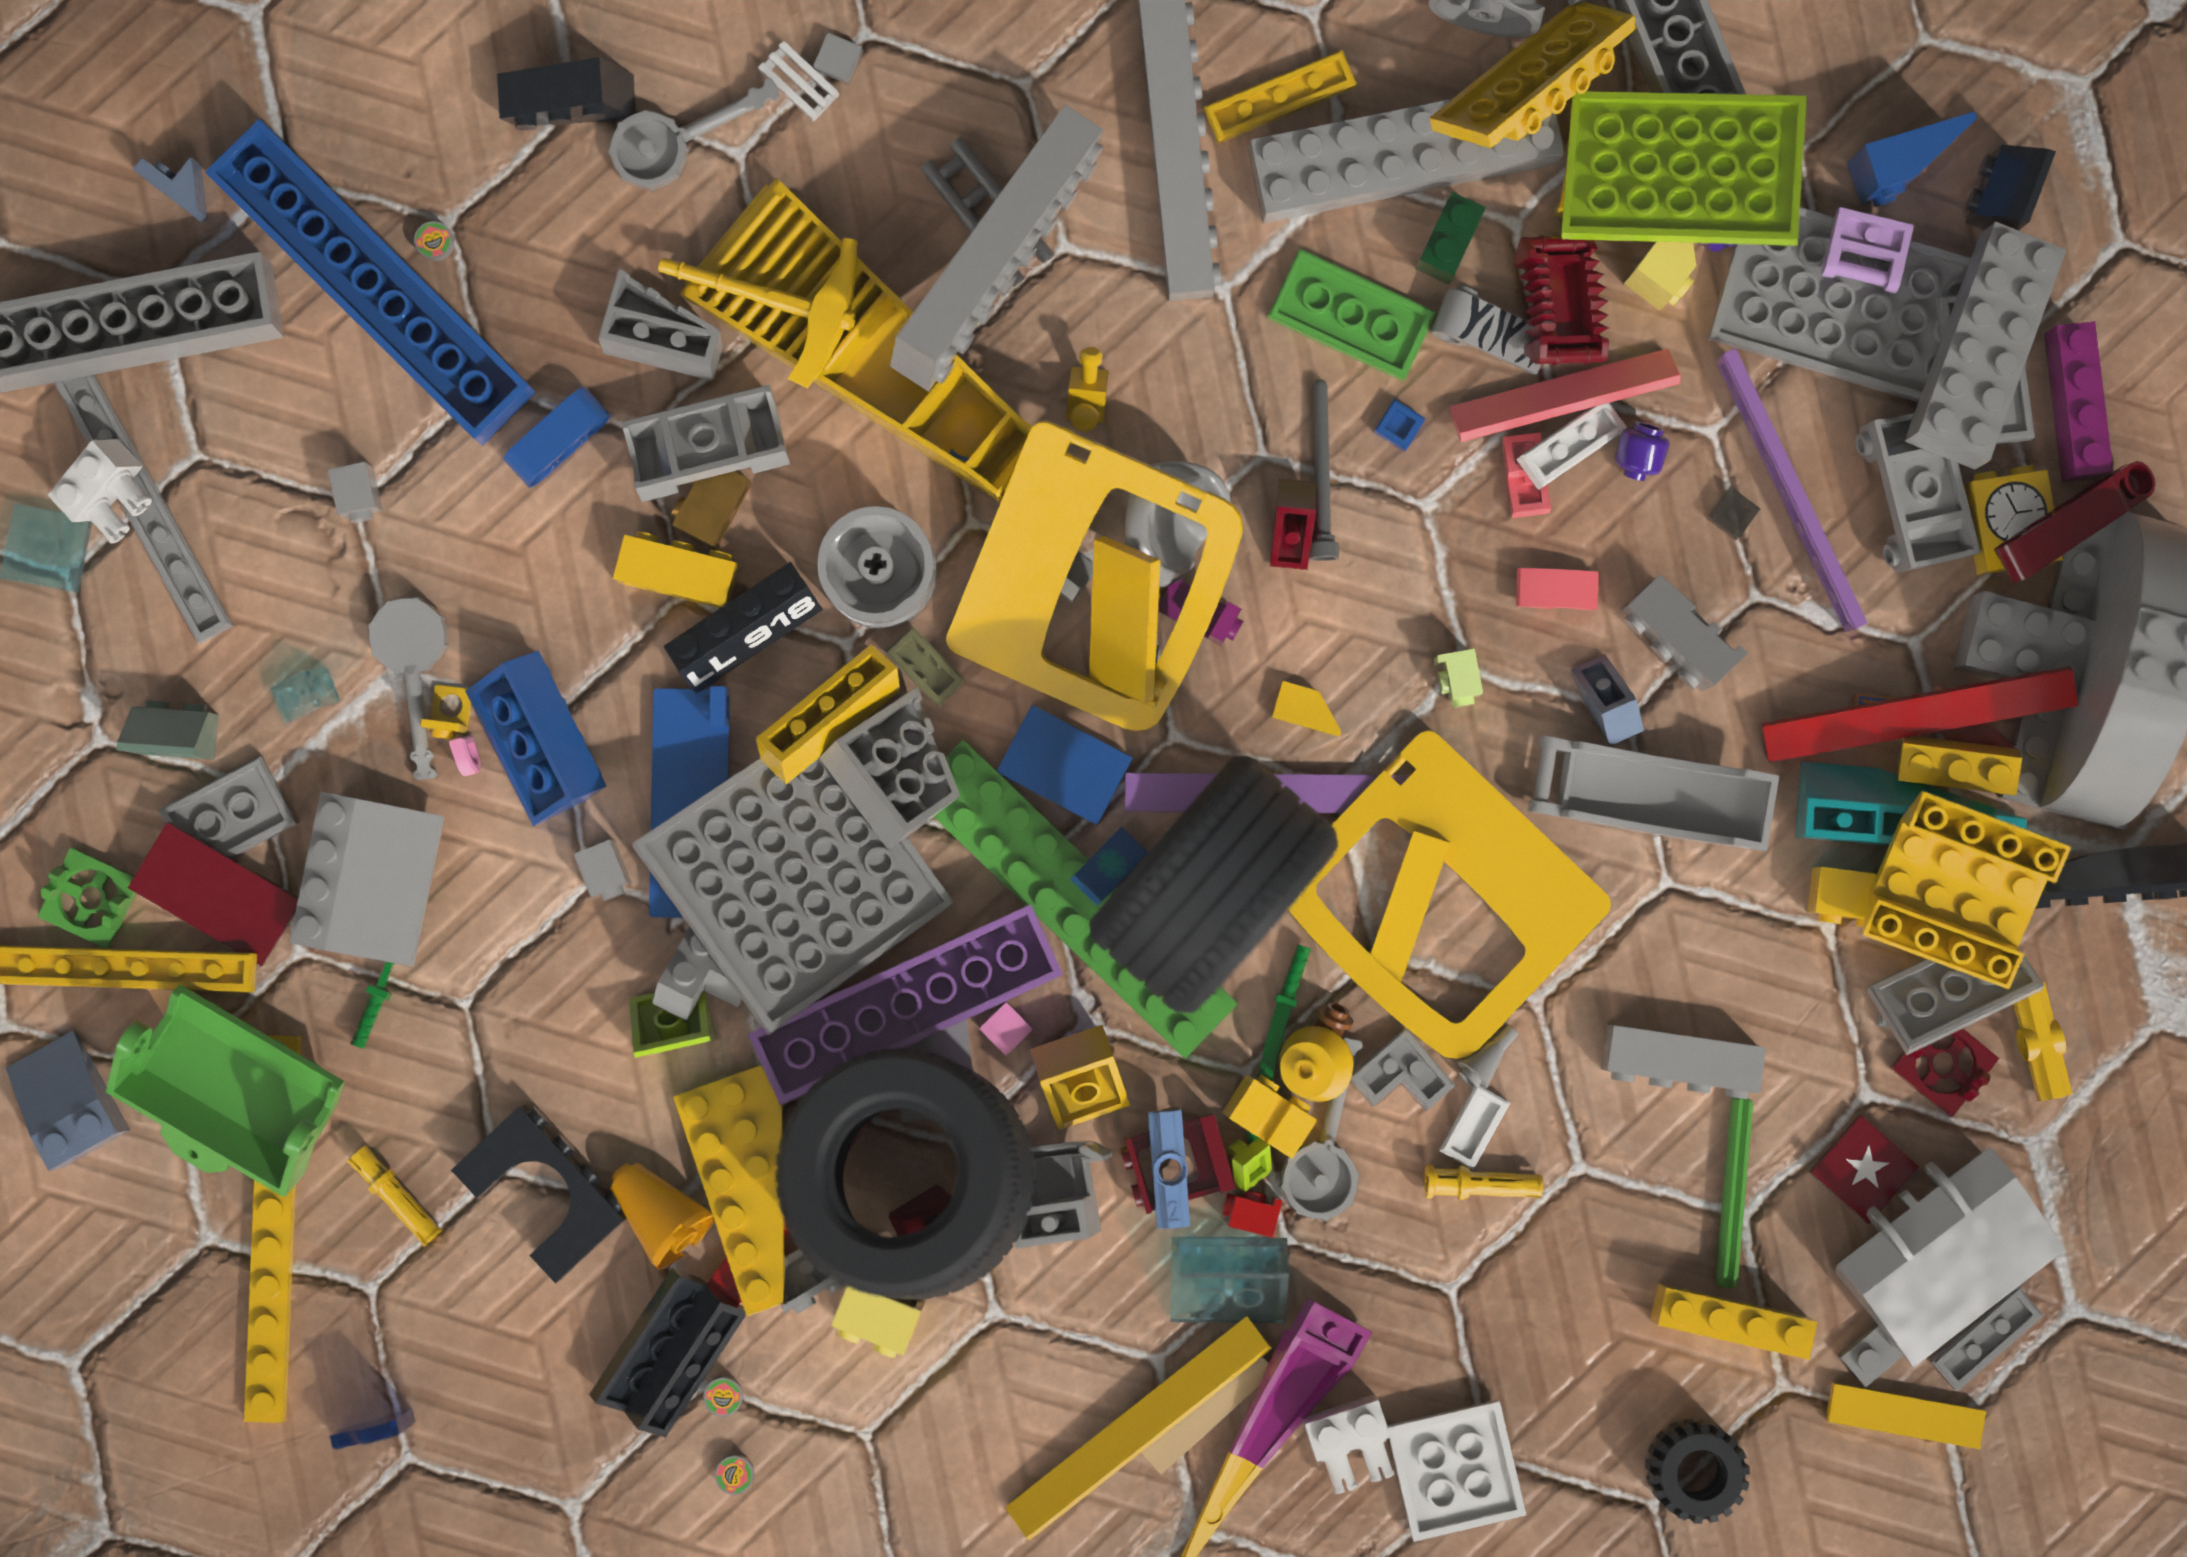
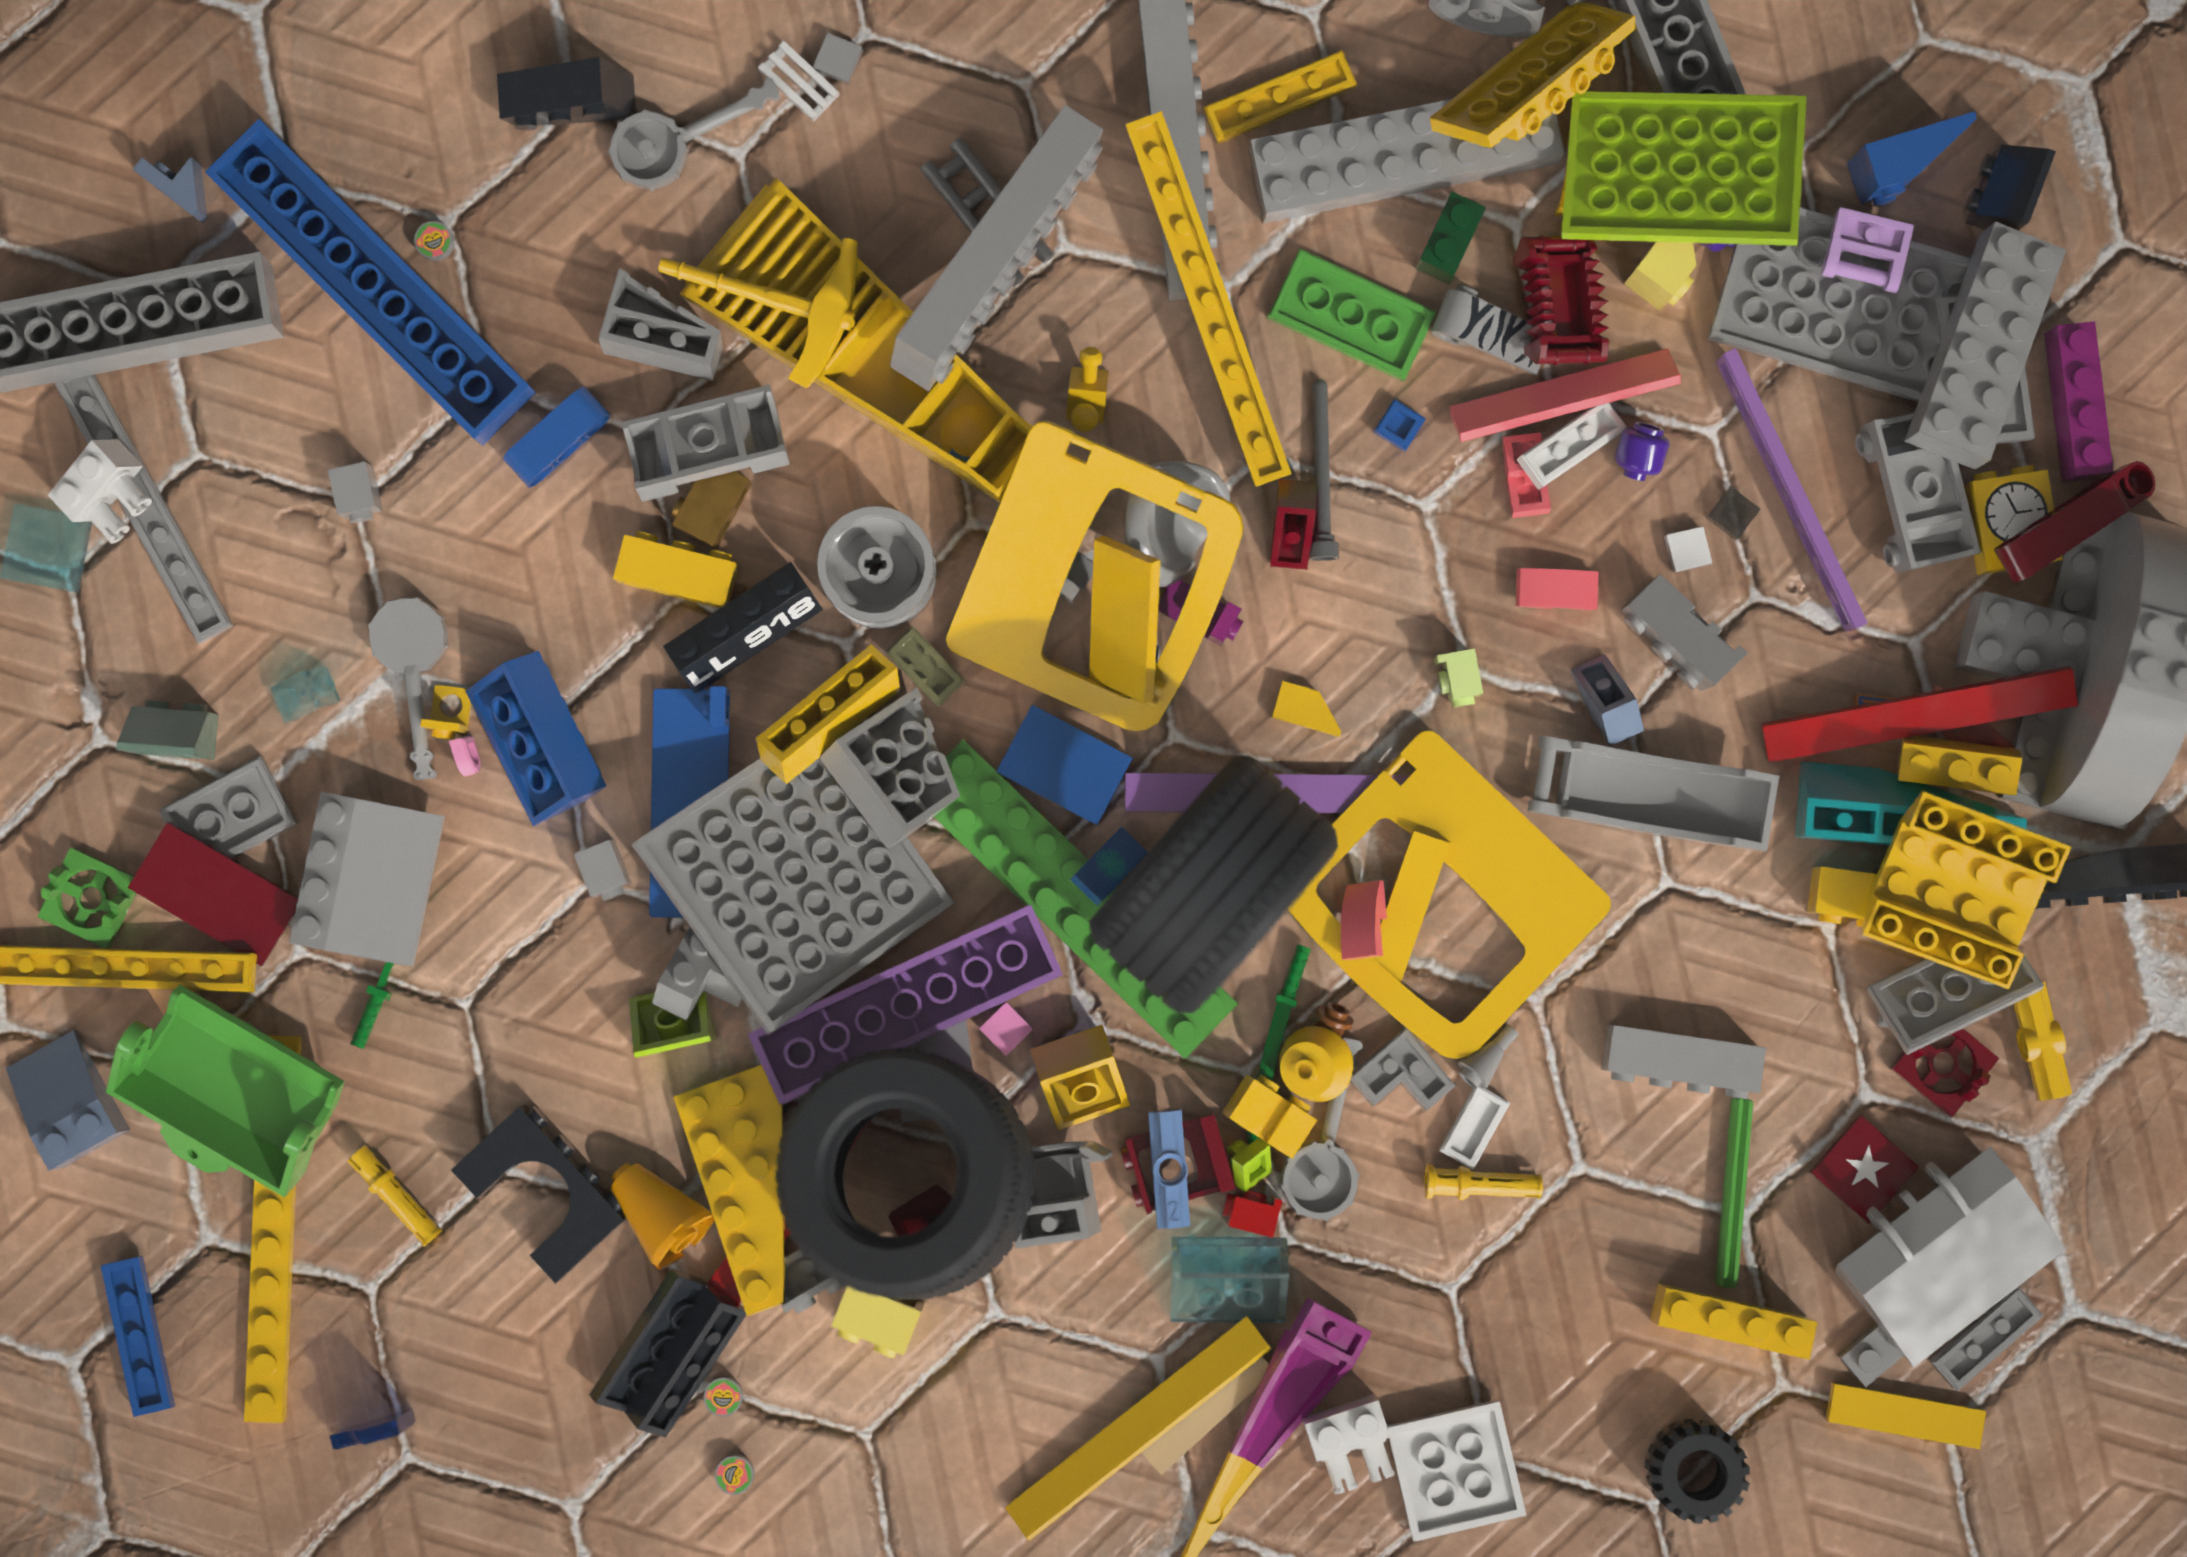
none -> blue plate [101,1255,175,1417]
none -> yellow plate [1125,111,1292,487]
none -> coral slope [1341,880,1387,960]
none -> white tile [1664,526,1713,573]

